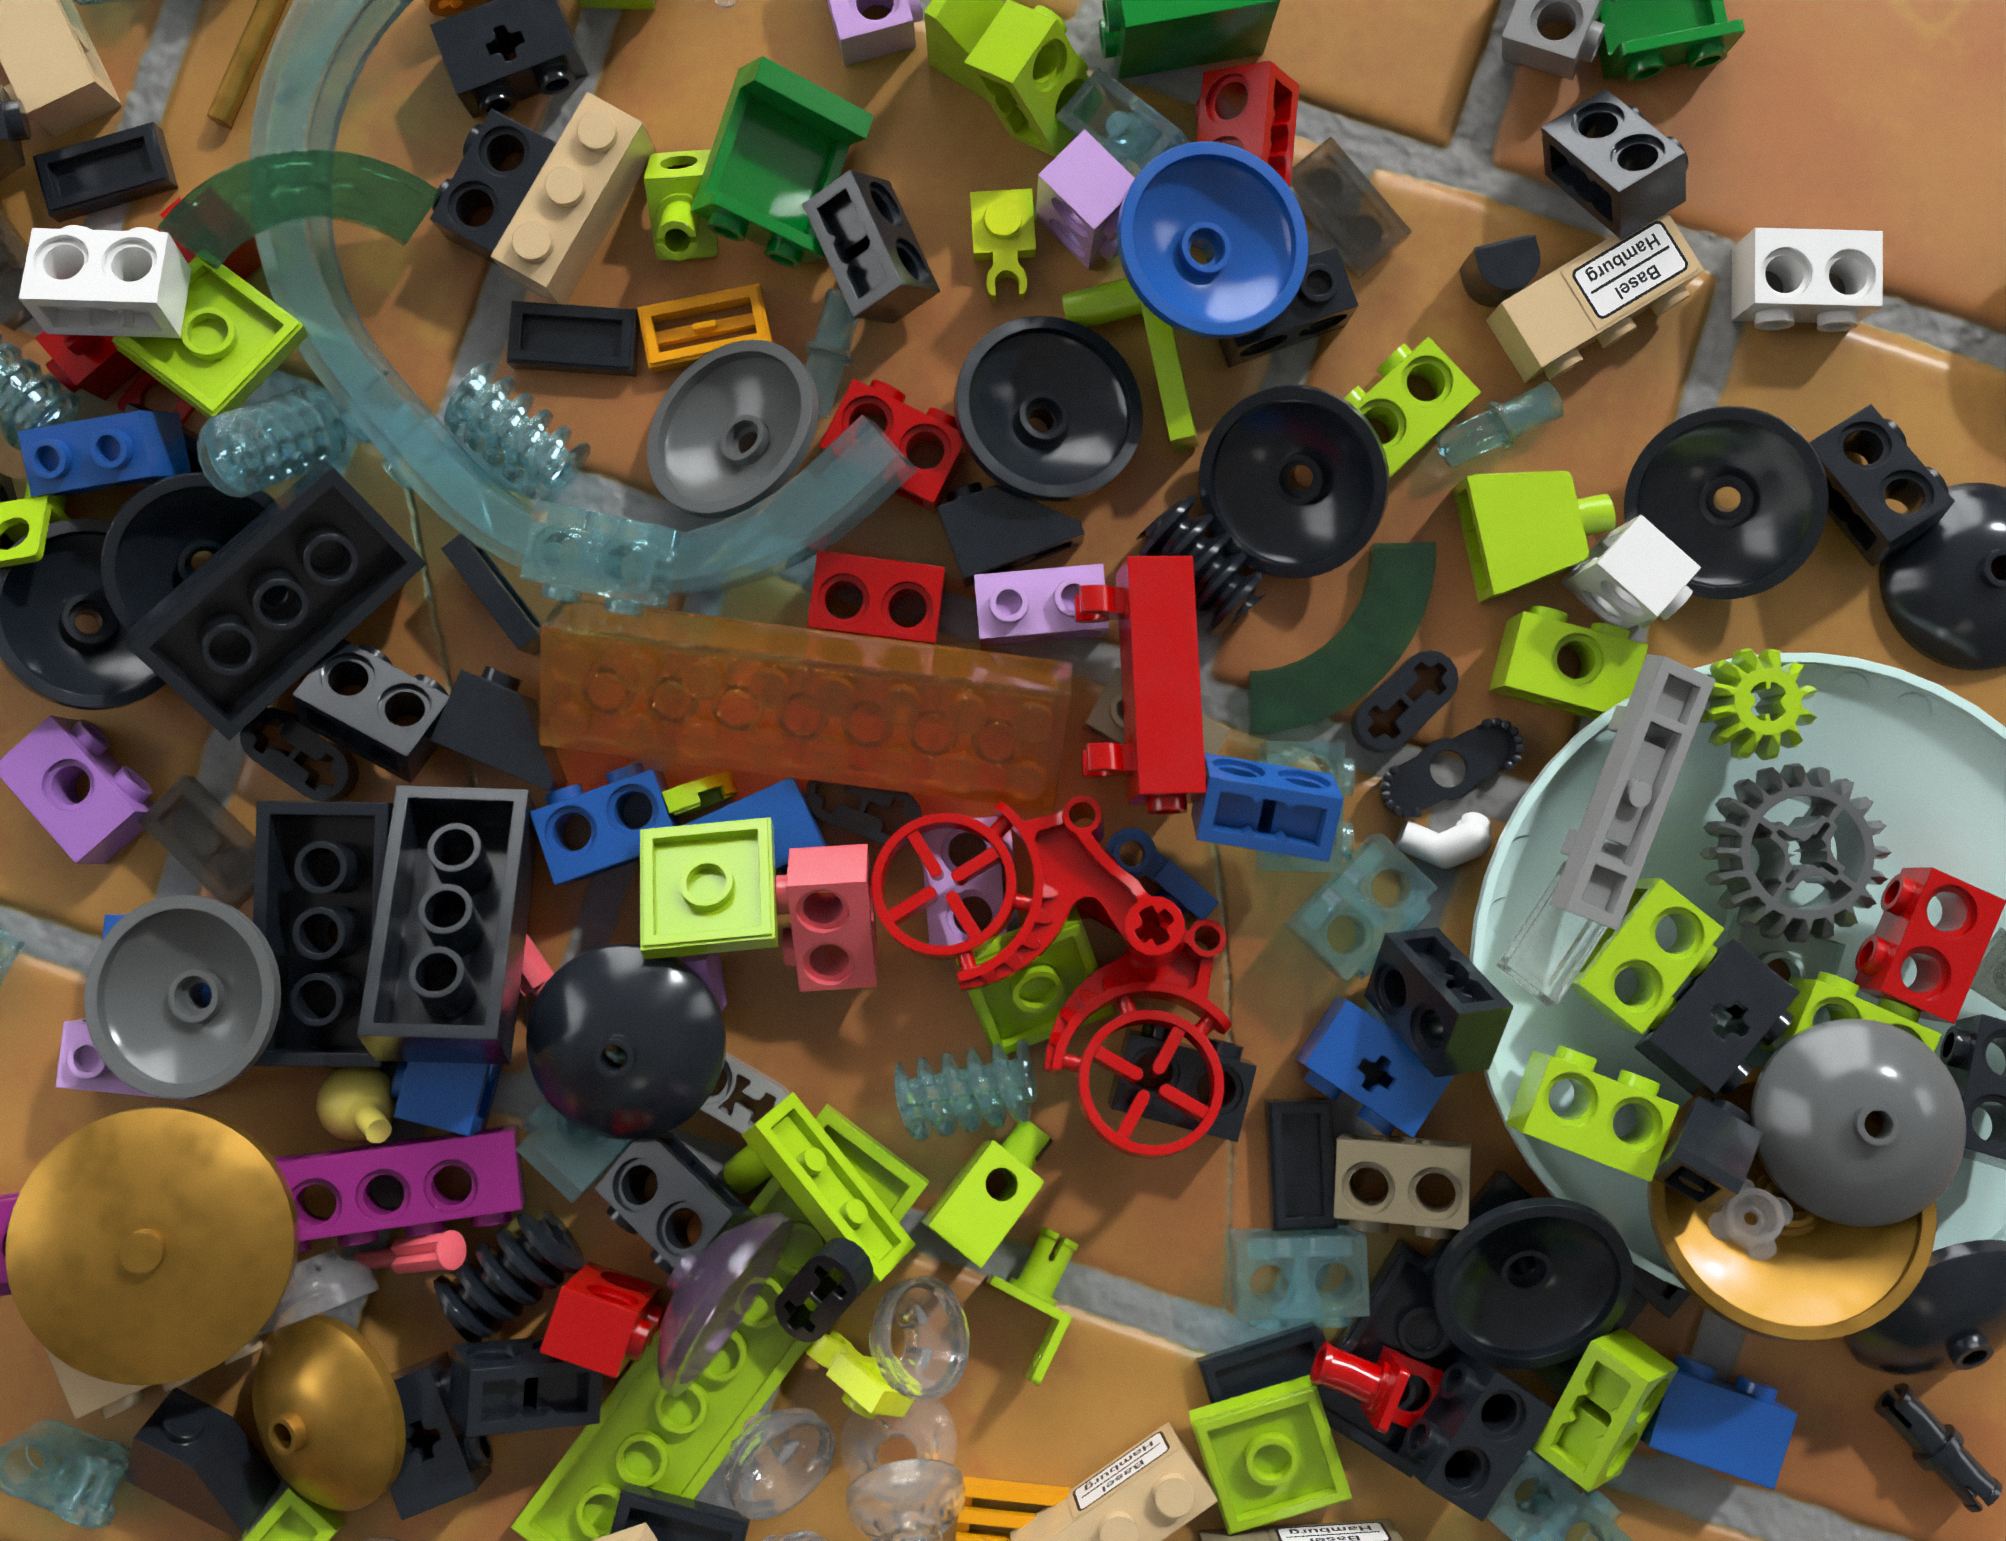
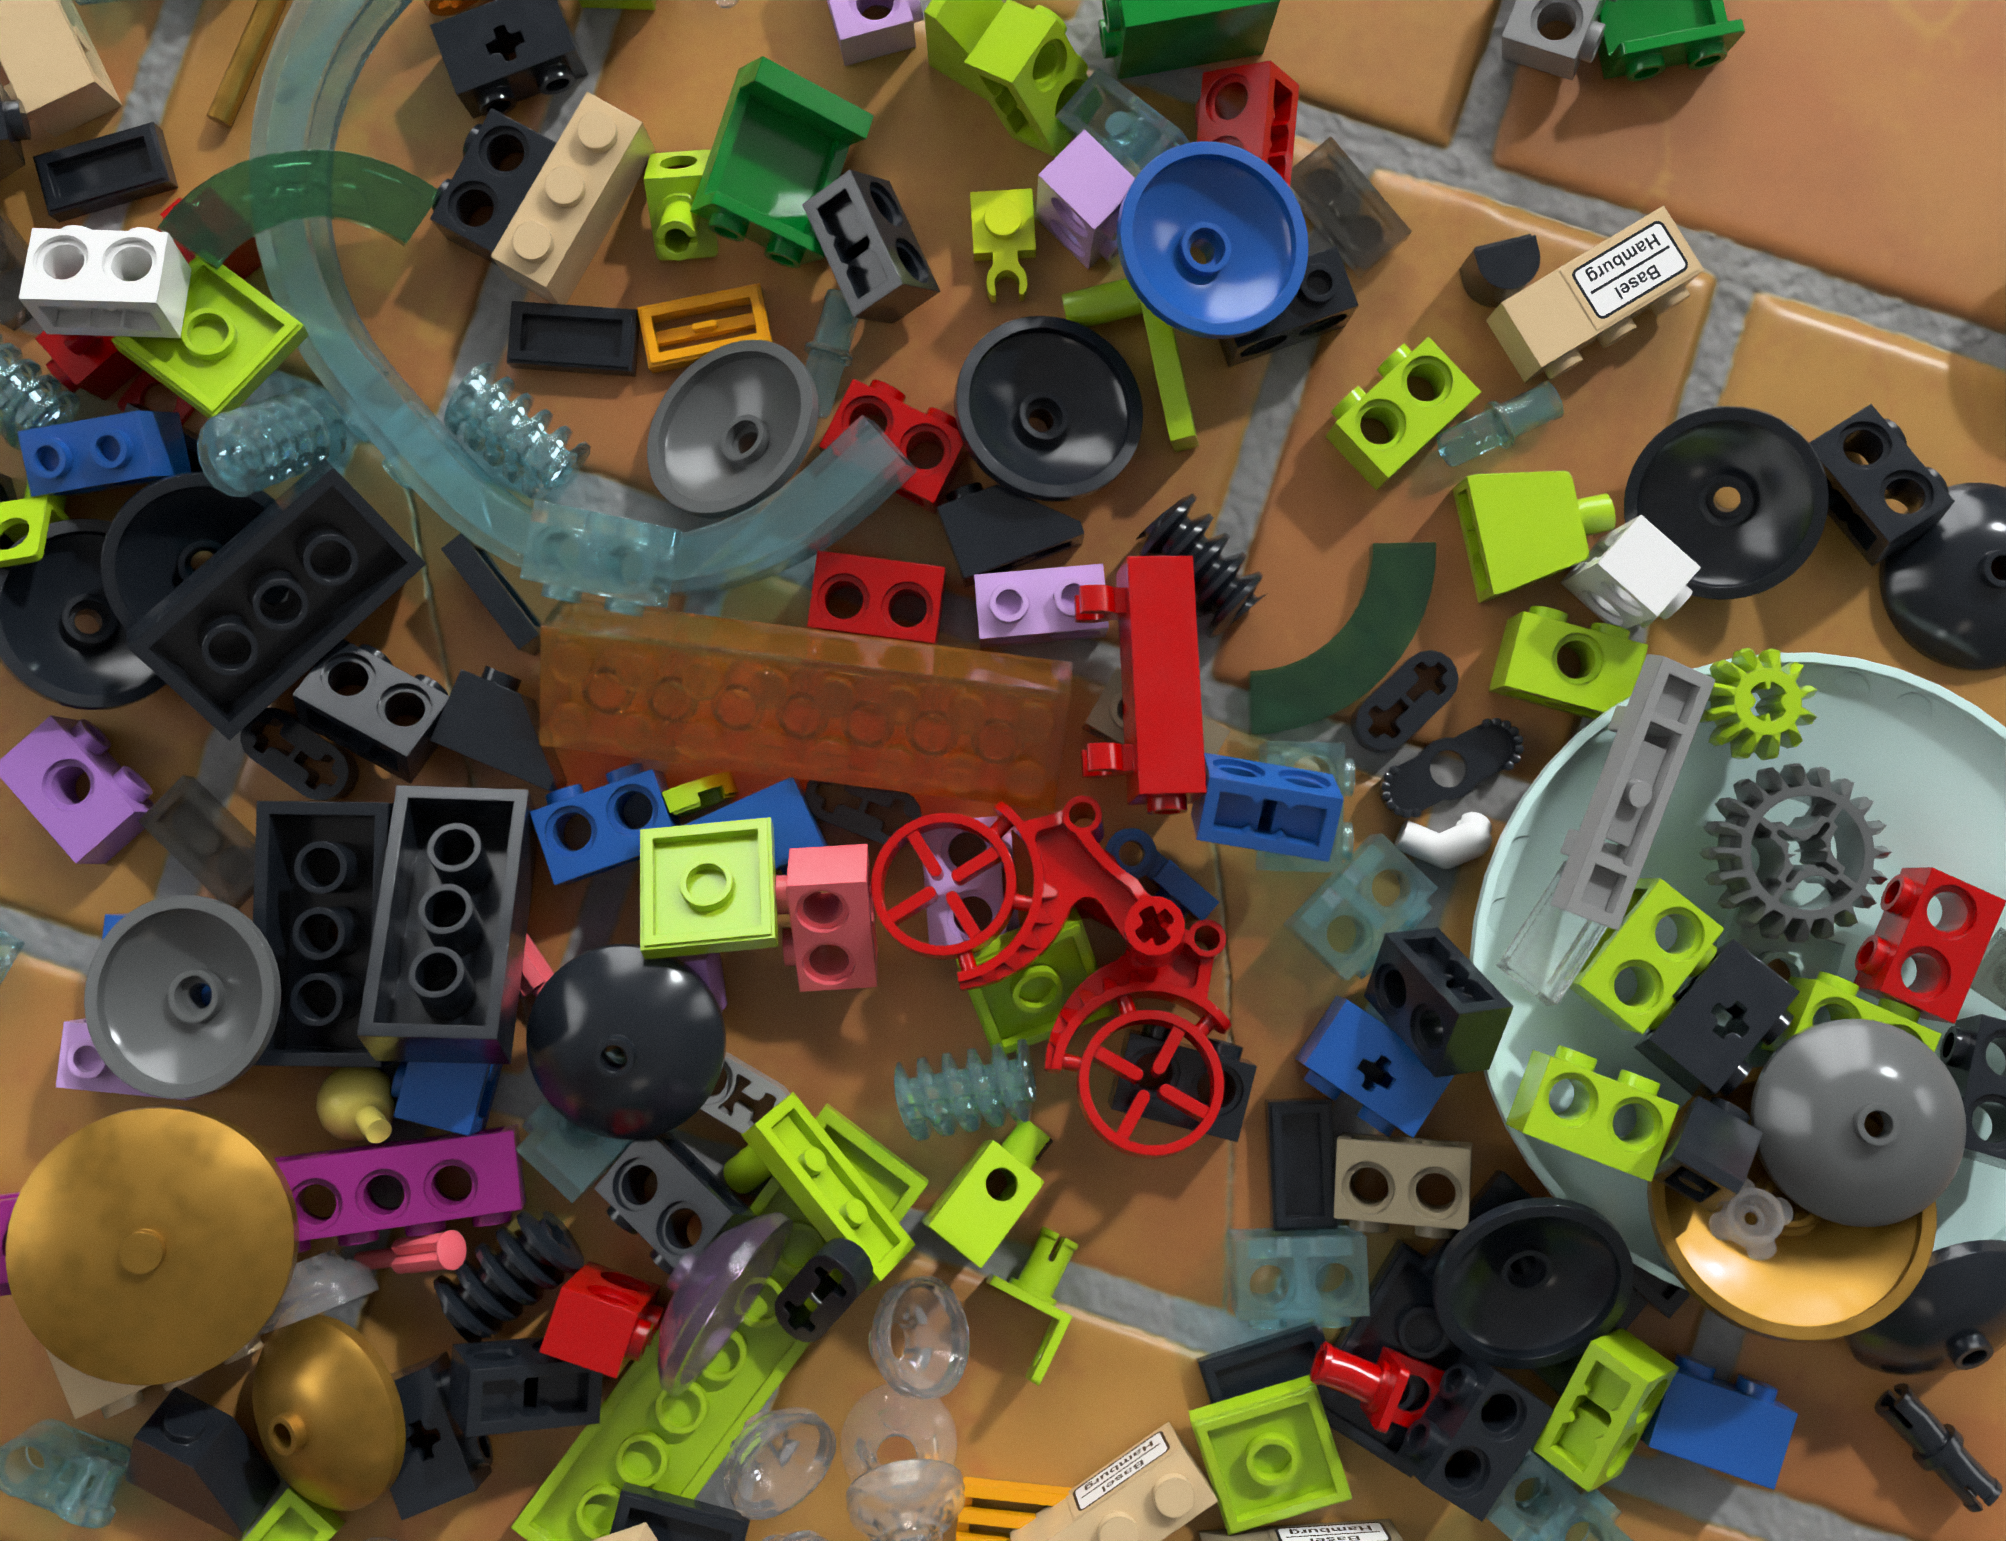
neon yellow plate [805,1330,917,1419] -> none
black dish [1199,384,1390,579] -> none
black brick [1541,89,1689,240] -> none
white brick [1731,228,1883,332] -> none

